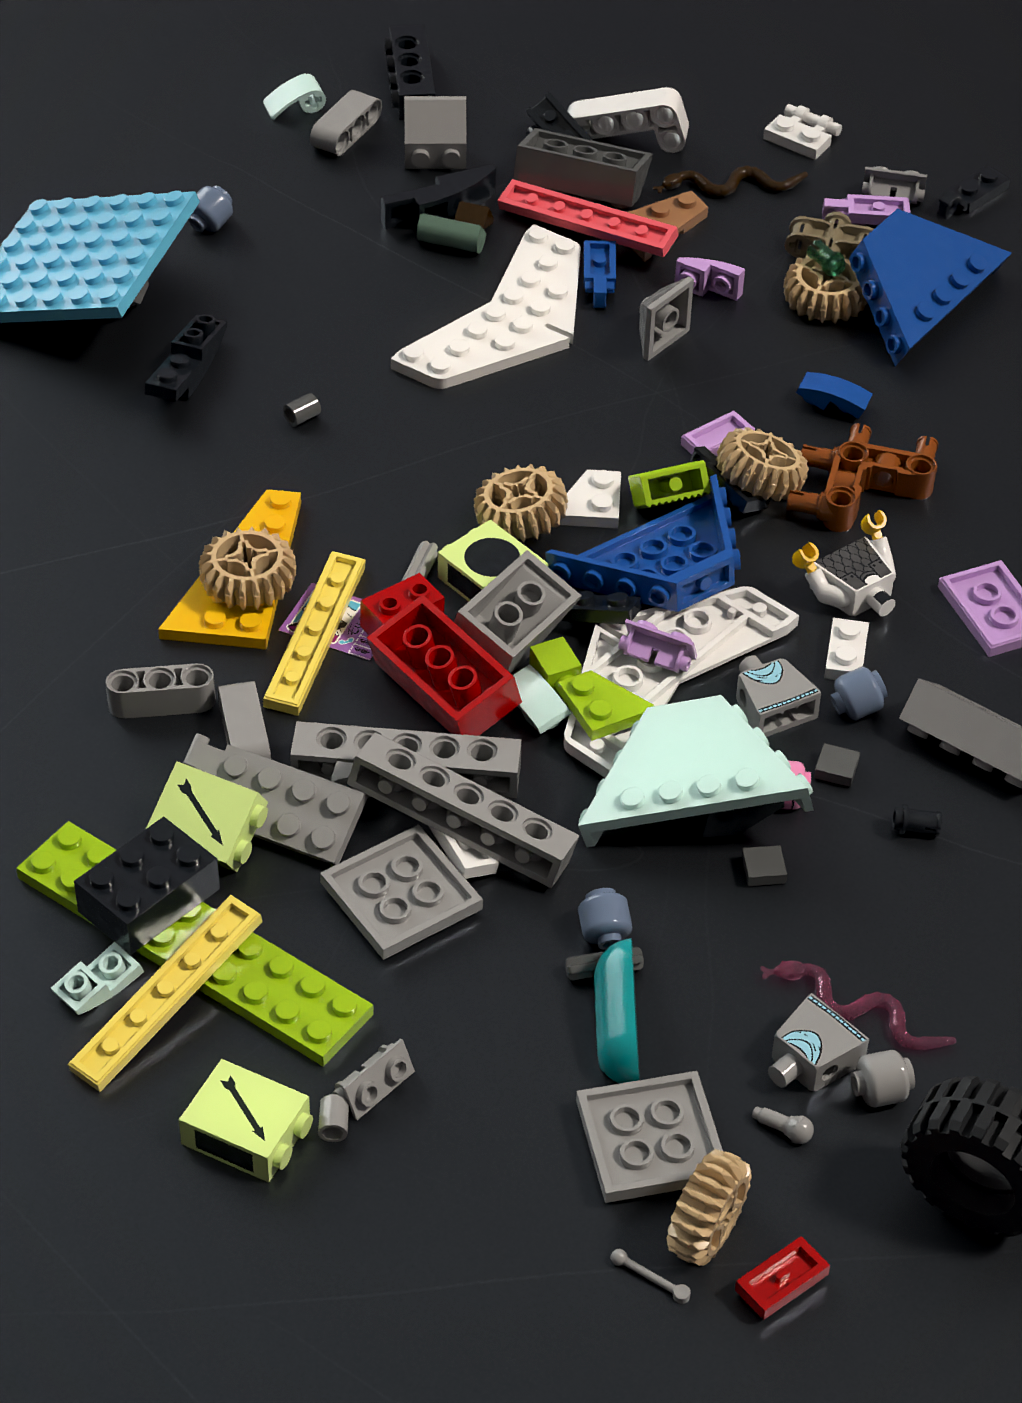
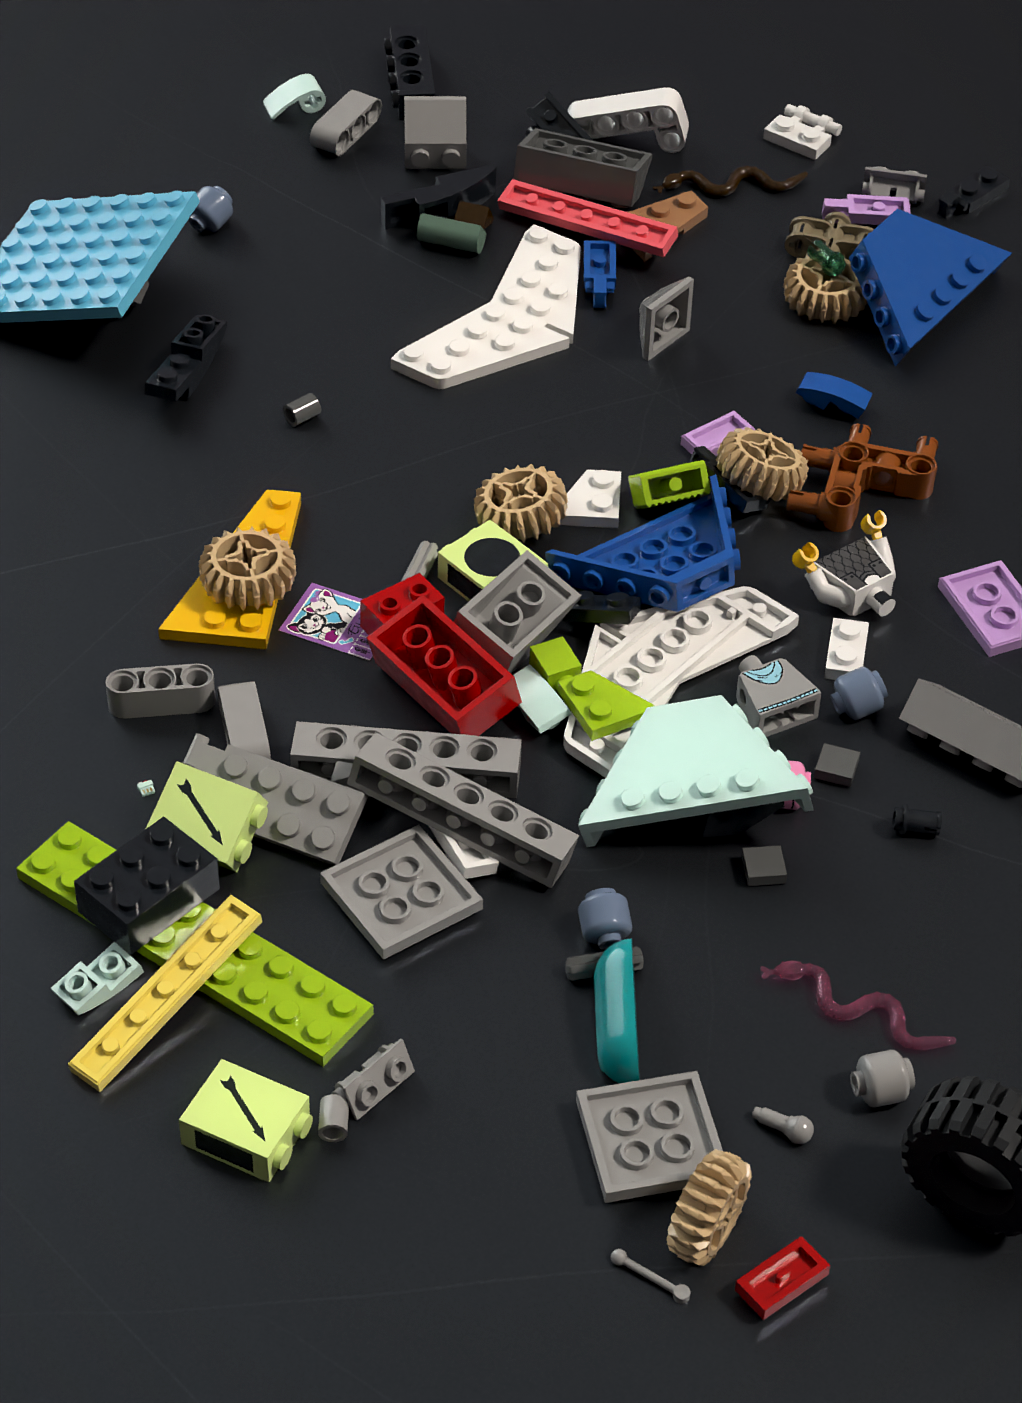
light yellow tile [263,551,366,716] -> none
lavender hinge [618,619,697,673] -> none
lavender slope [675,257,745,301] -> none
light grey torso [768,993,869,1091] -> none
none -> light aqua piece [137,780,155,797]

